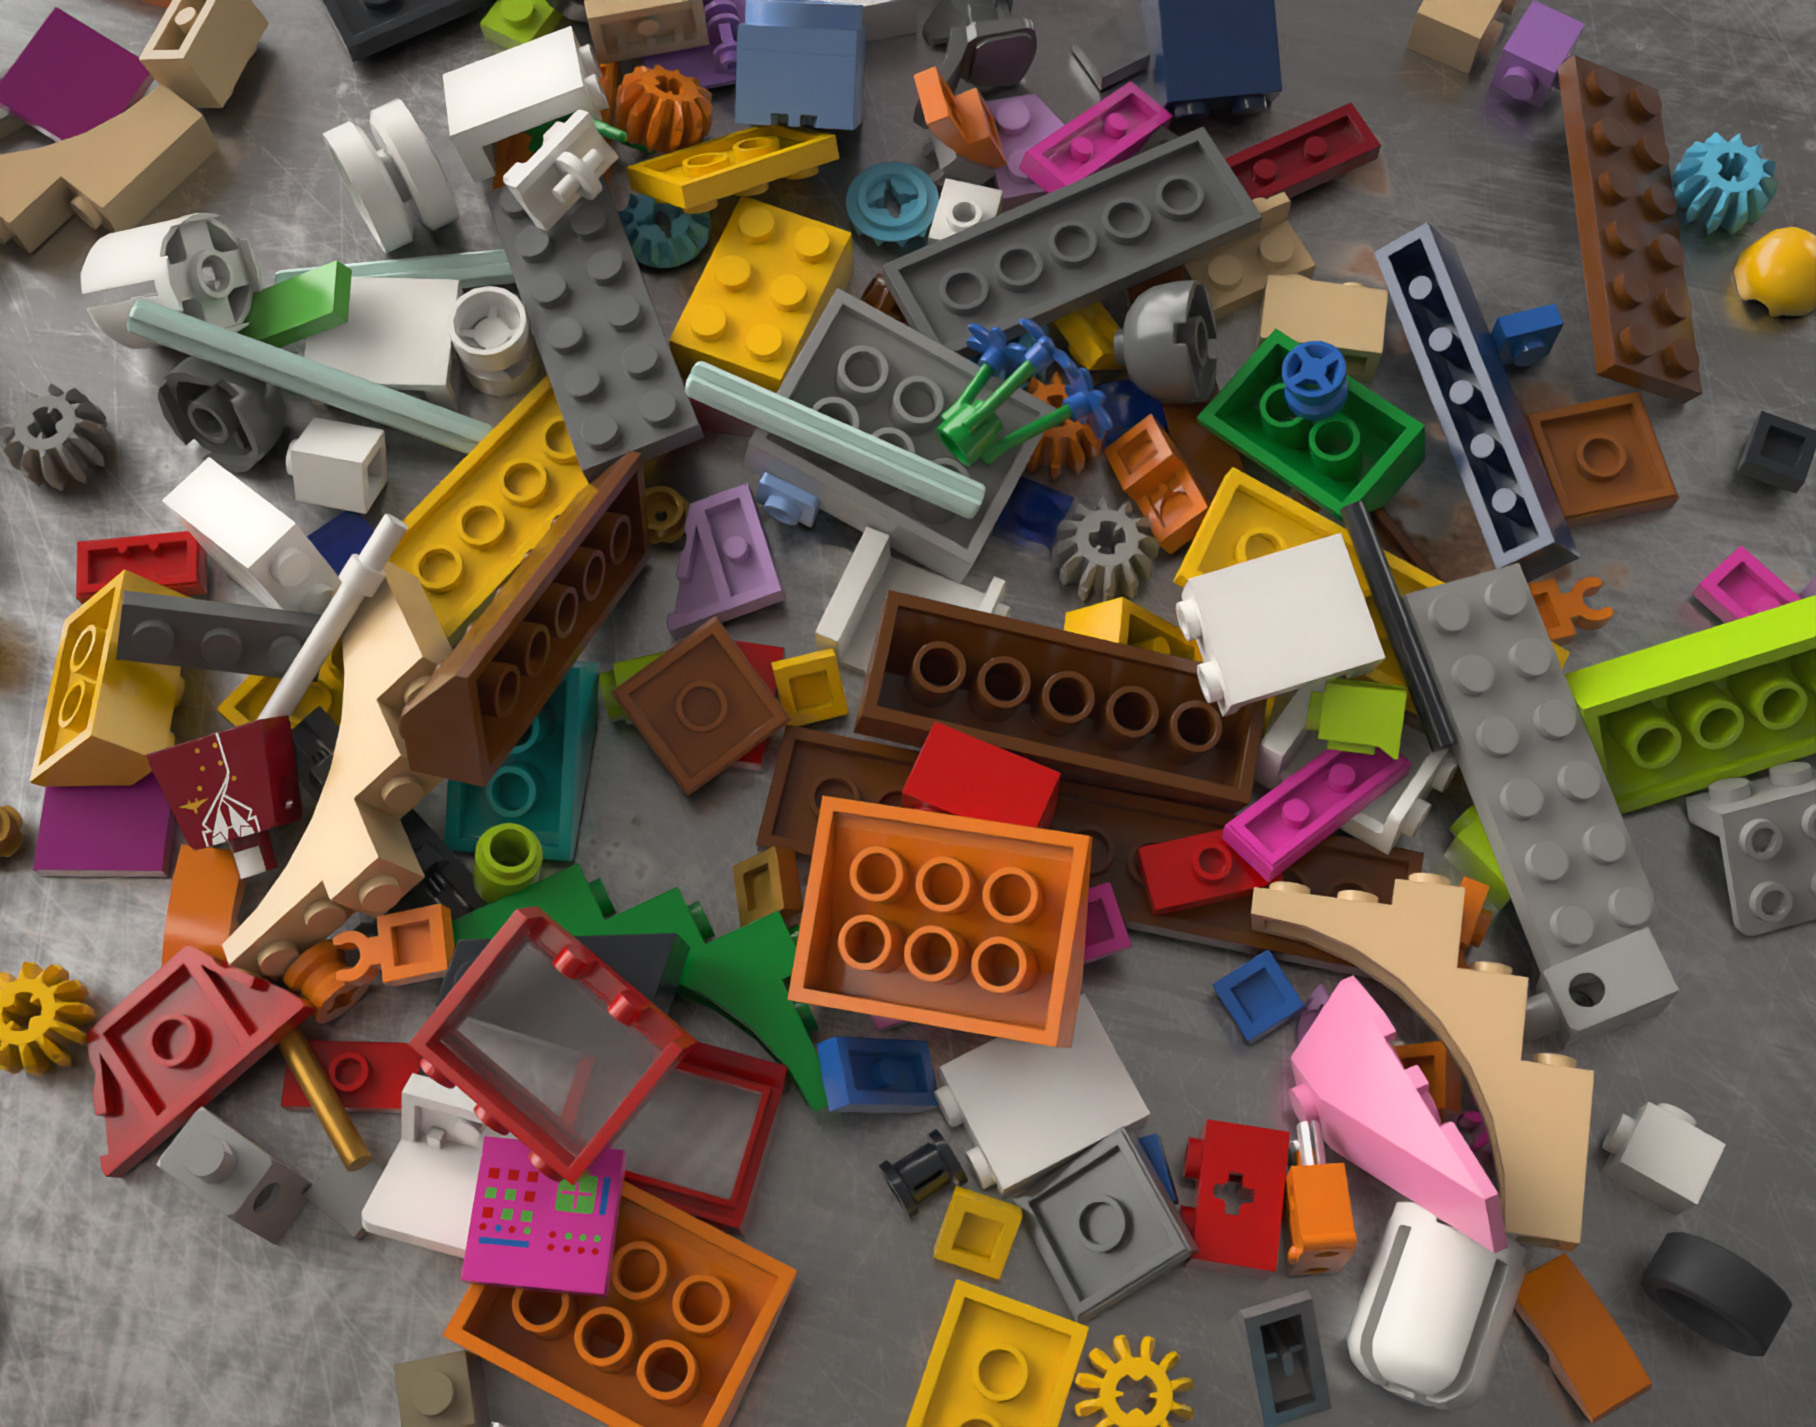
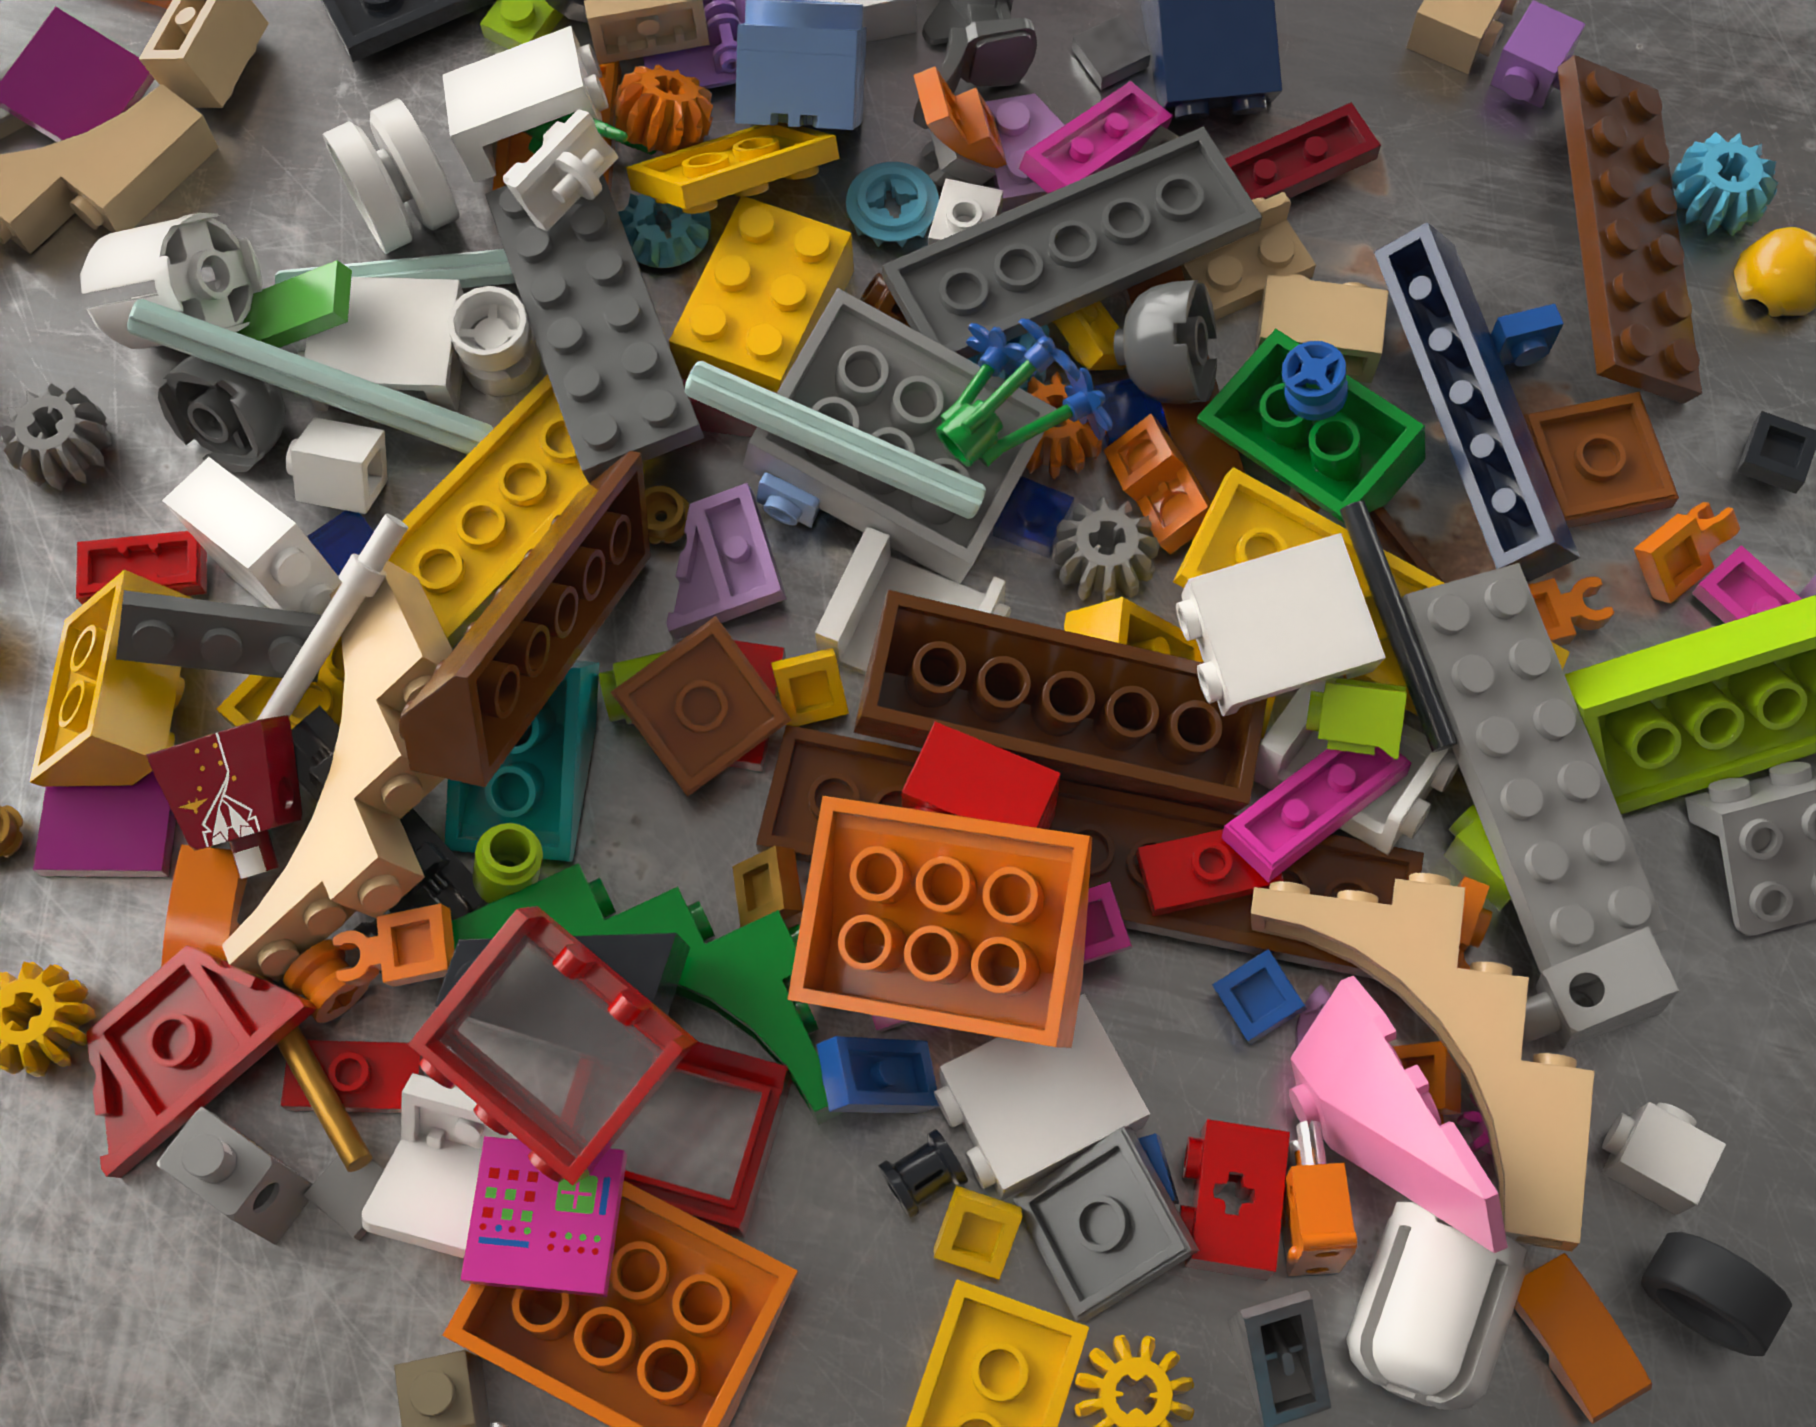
none -> orange plate [1634,502,1740,604]

